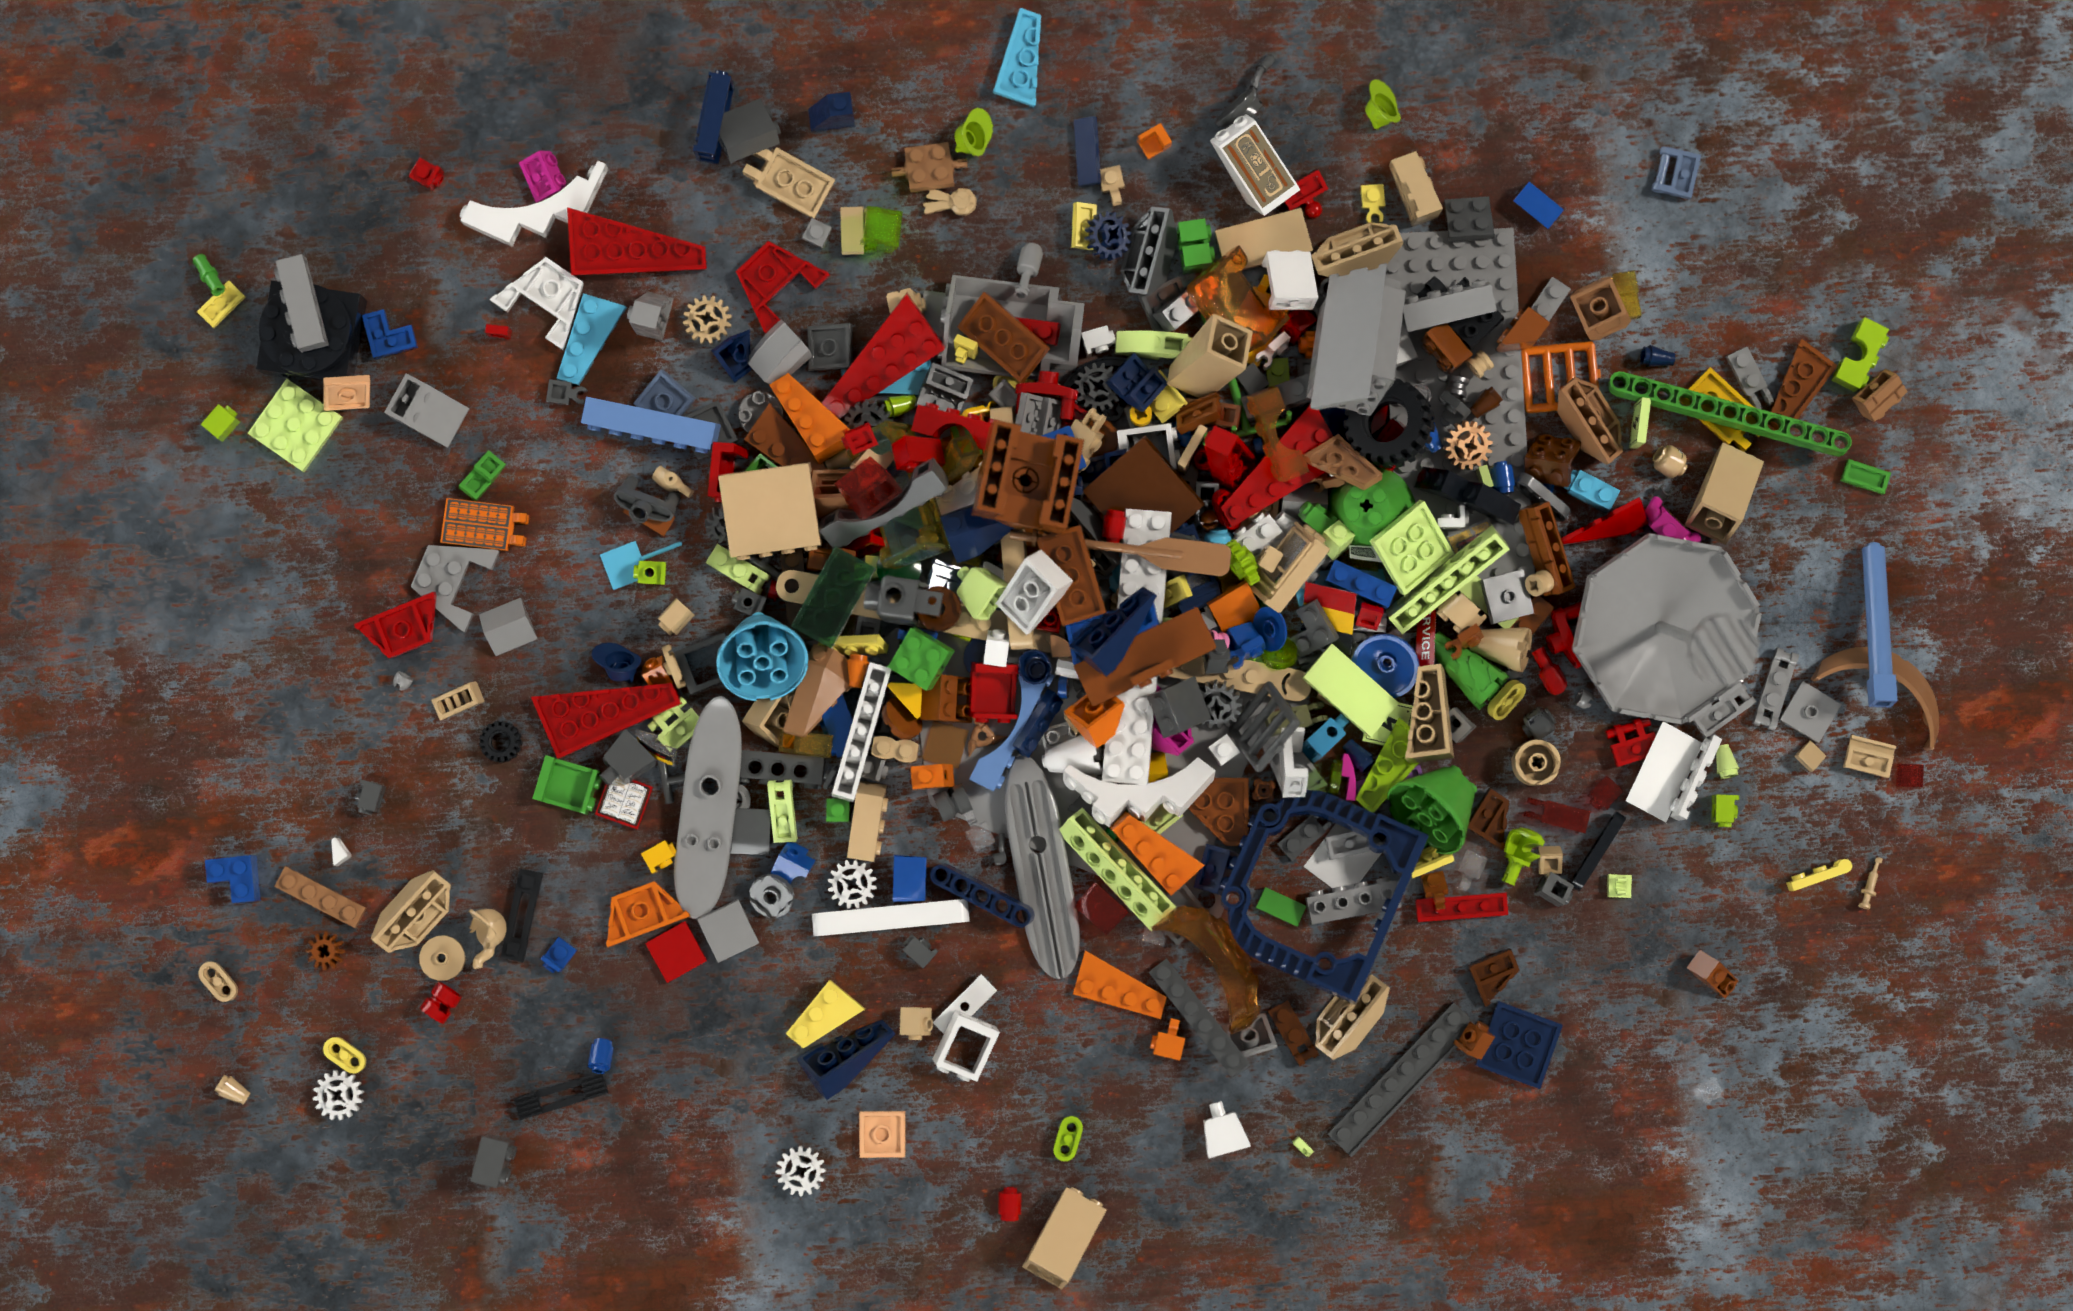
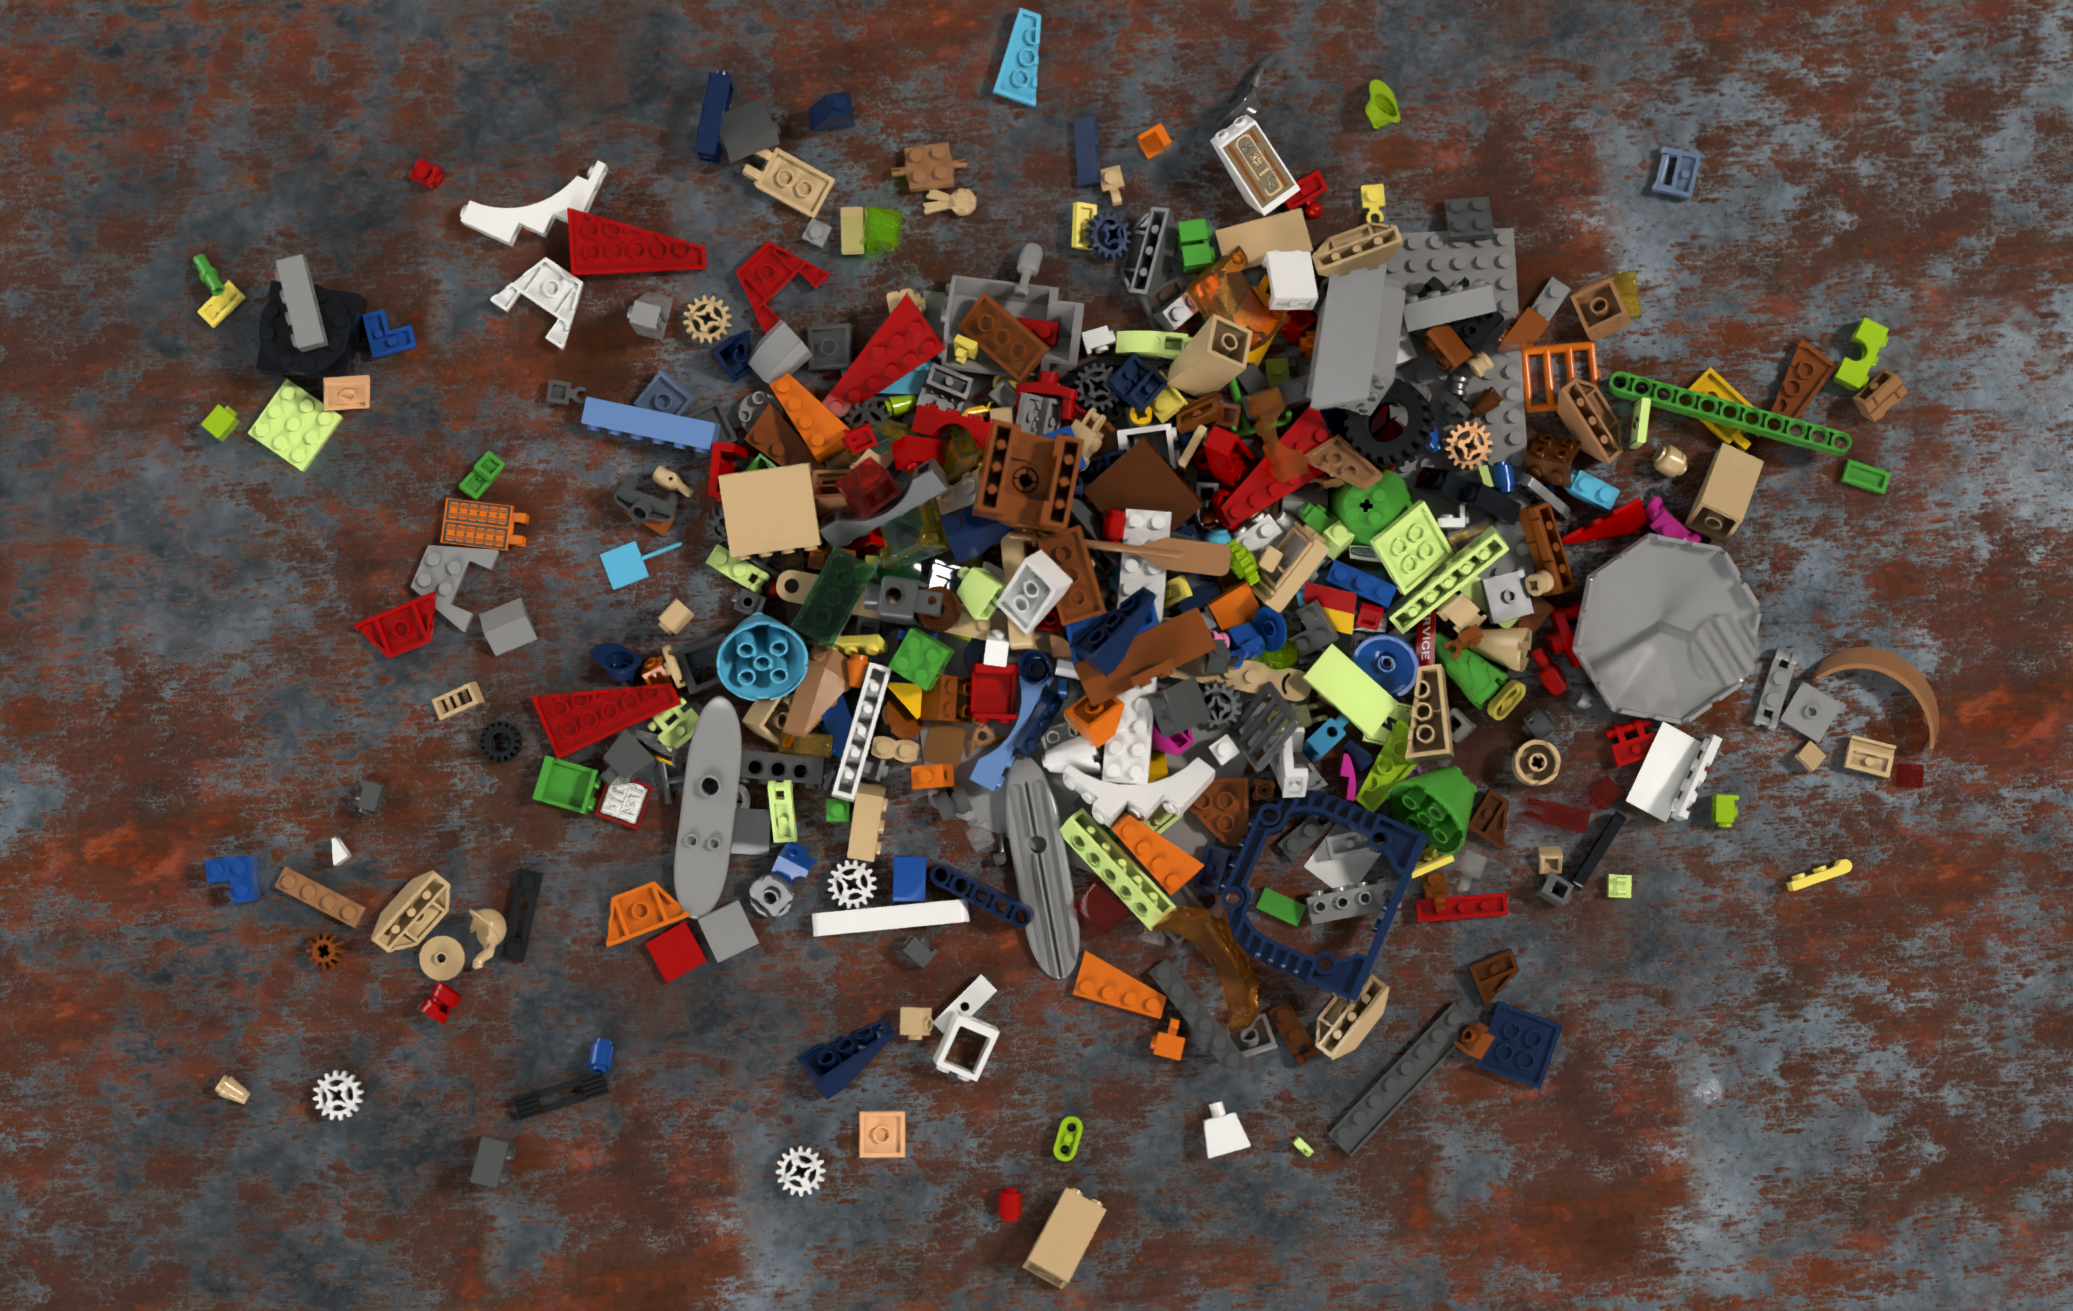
tan plate [198,962,238,1002] -> none
light yellow plate [323,1037,366,1074] -> none
light grey slope [384,373,469,448] -> none
light grey hinge [393,671,413,690] -> none
red tile [485,324,512,339] -> none
dark pink bracket [519,150,566,203] -> none
blue bracket [541,937,578,973] -> none
medium azure wing [557,293,627,386] -> none
lime brick [633,561,666,585] -> none
yellow brick [641,840,676,874] -> none
light yellow wedge [786,980,866,1048] -> none
lime piece [954,108,993,157] -> none
dark blue tile [1252,437,1266,461] -> none
white plate [1255,331,1290,370] -> none
clear neon green piece [1327,759,1343,796] -> none
tan wedge [1389,151,1443,227] -> none
lime piece [1501,828,1545,886] -> none
blue hinge [1514,182,1564,229] -> none
dark blue cone [1640,345,1675,367] -> none
dark orange slope [1687,950,1739,999] -> none
light grey plate [1693,684,1756,738] -> none
yellowish green cone [1716,744,1739,779] -> none
light grey hinge [1726,346,1774,409] -> none
tan piece [1859,857,1883,909] -> none
medium blue brick [1862,542,1897,708] -> none

